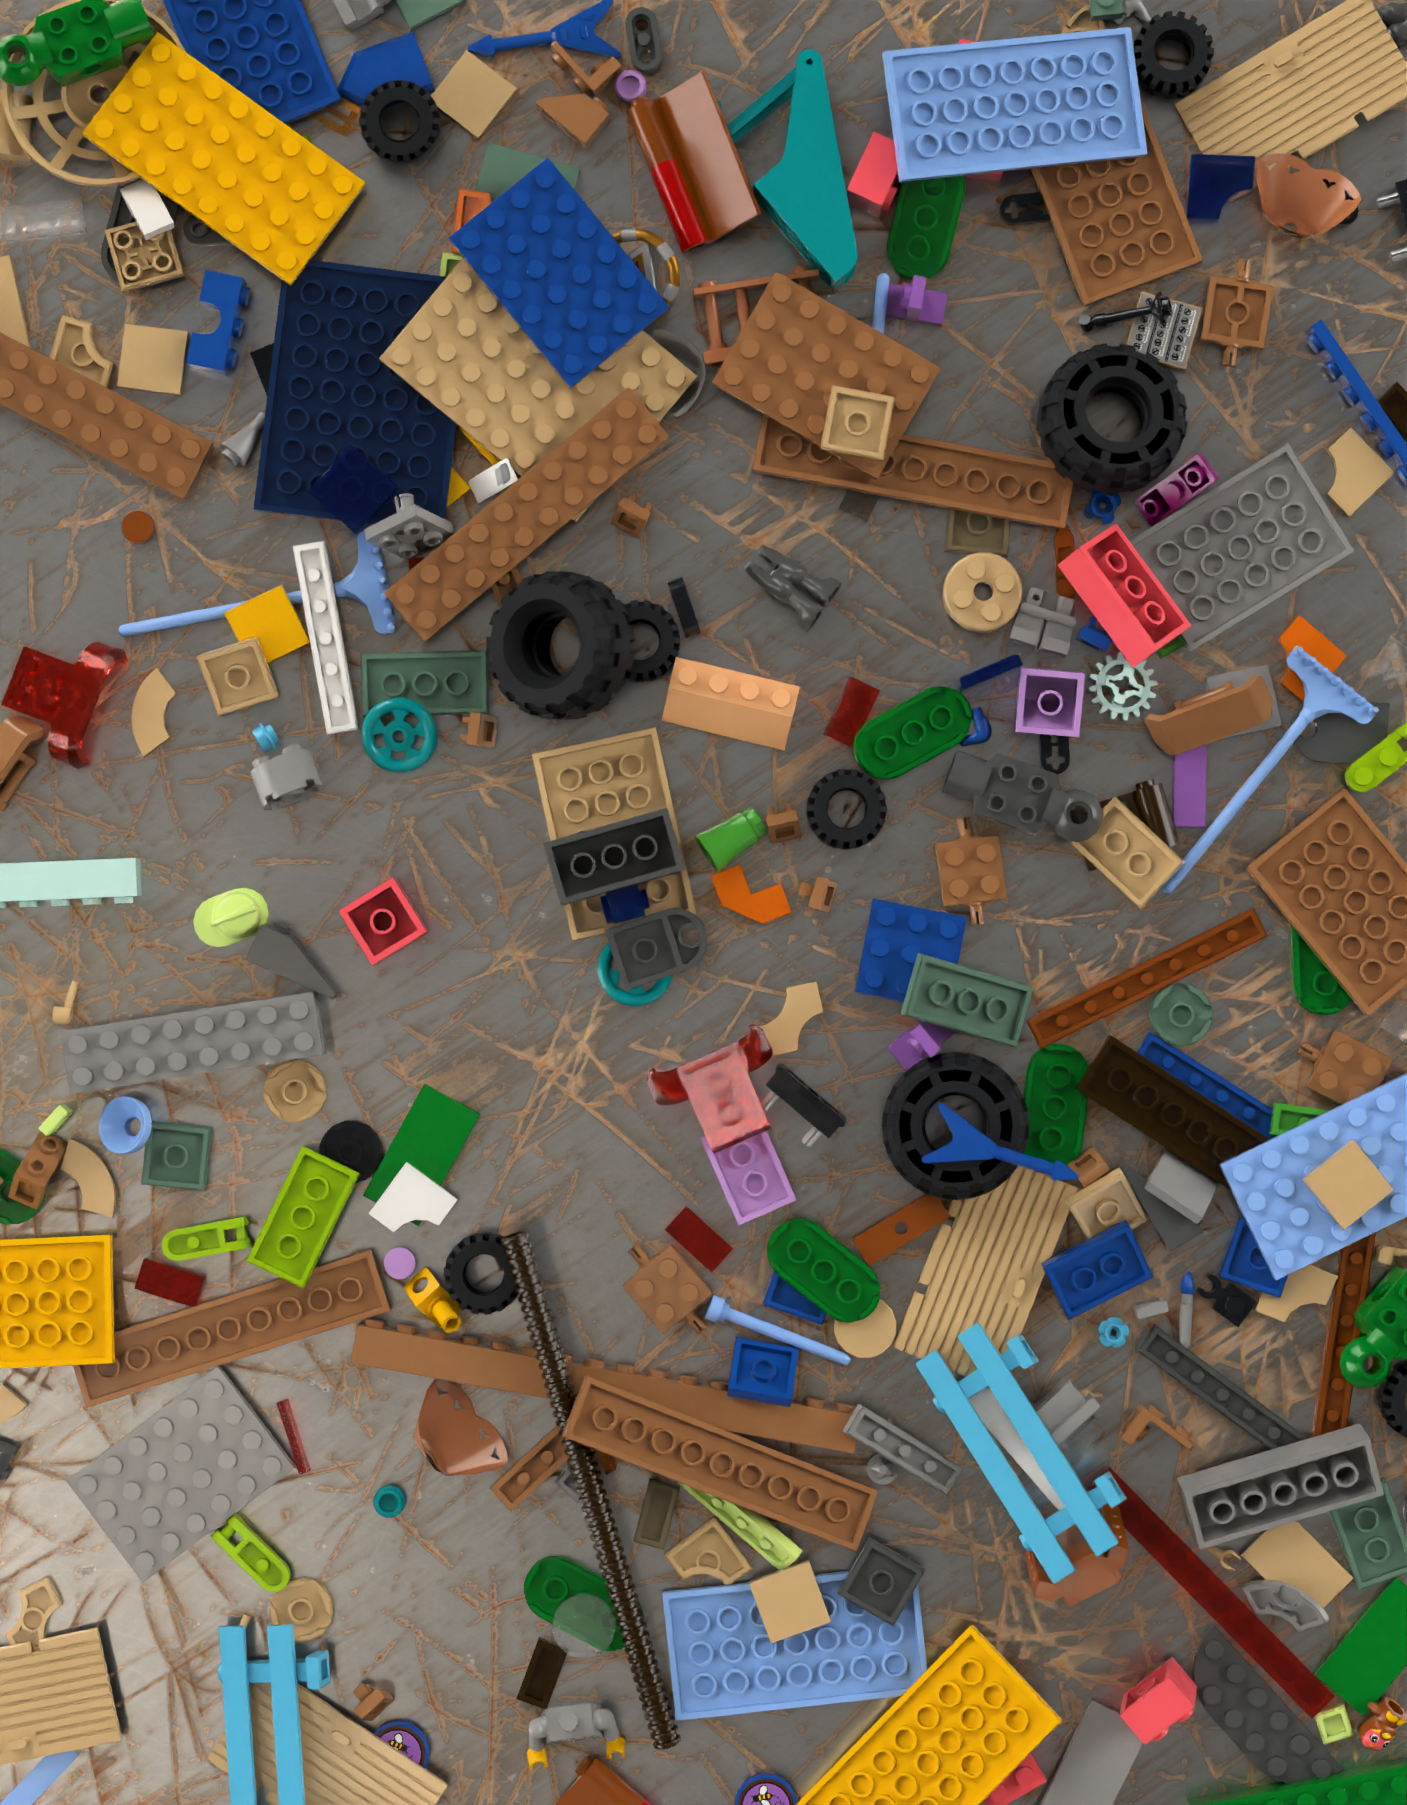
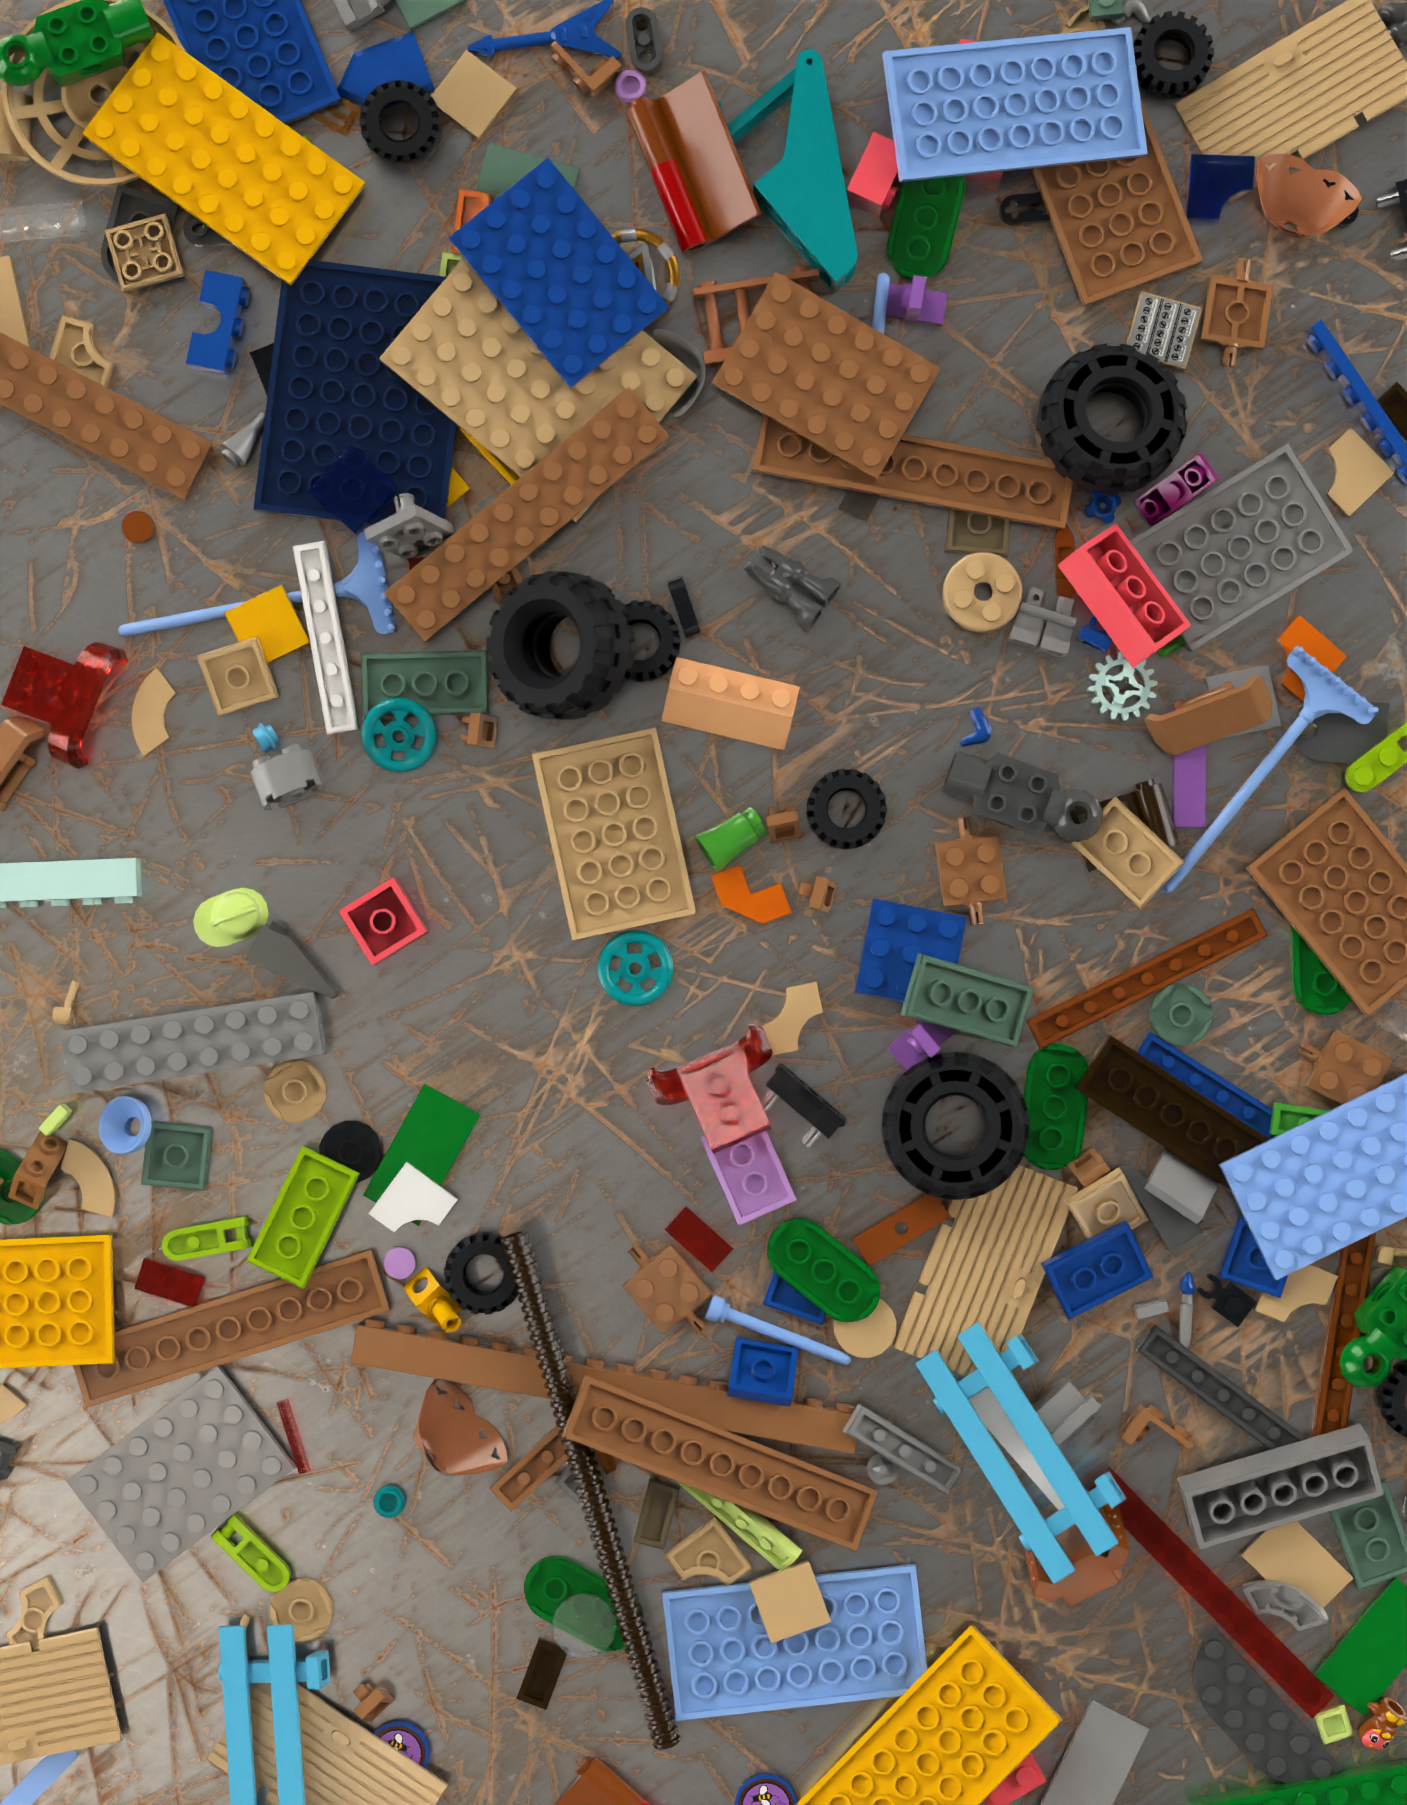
tan tile [117,324,189,396] -> none
white slope [120,179,175,240] -> none
white sticker [468,458,518,503] -> none
light grey torso [527,1703,625,1770] -> none
medium nougat slope [536,94,610,150] -> none
dark grey brick [543,808,685,906] -> none
clear blue brick [600,884,650,924] -> none
dark grey tile [605,908,707,991] -> none
medium nougat tile [611,494,651,538] -> none
tan tile [820,385,895,461] -> none
clear red plate [823,677,880,748] -> none
dark grey tile [837,1537,925,1626] -> none
green tile [853,686,972,779] -> none
blue piece [922,1103,1079,1180] -> none
clear blue tile [955,654,1023,693] -> none
lavender slope [1015,667,1085,737] -> none
black beam [1038,734,1070,774] -> none
black piece [1079,292,1172,332] -> none
medium azure plate [1098,1317,1129,1348] -> none
coral brick [1119,1657,1197,1745] -> none
tan hand [1204,1546,1243,1572] -> none
tan tile [1302,1139,1394,1230] -> none

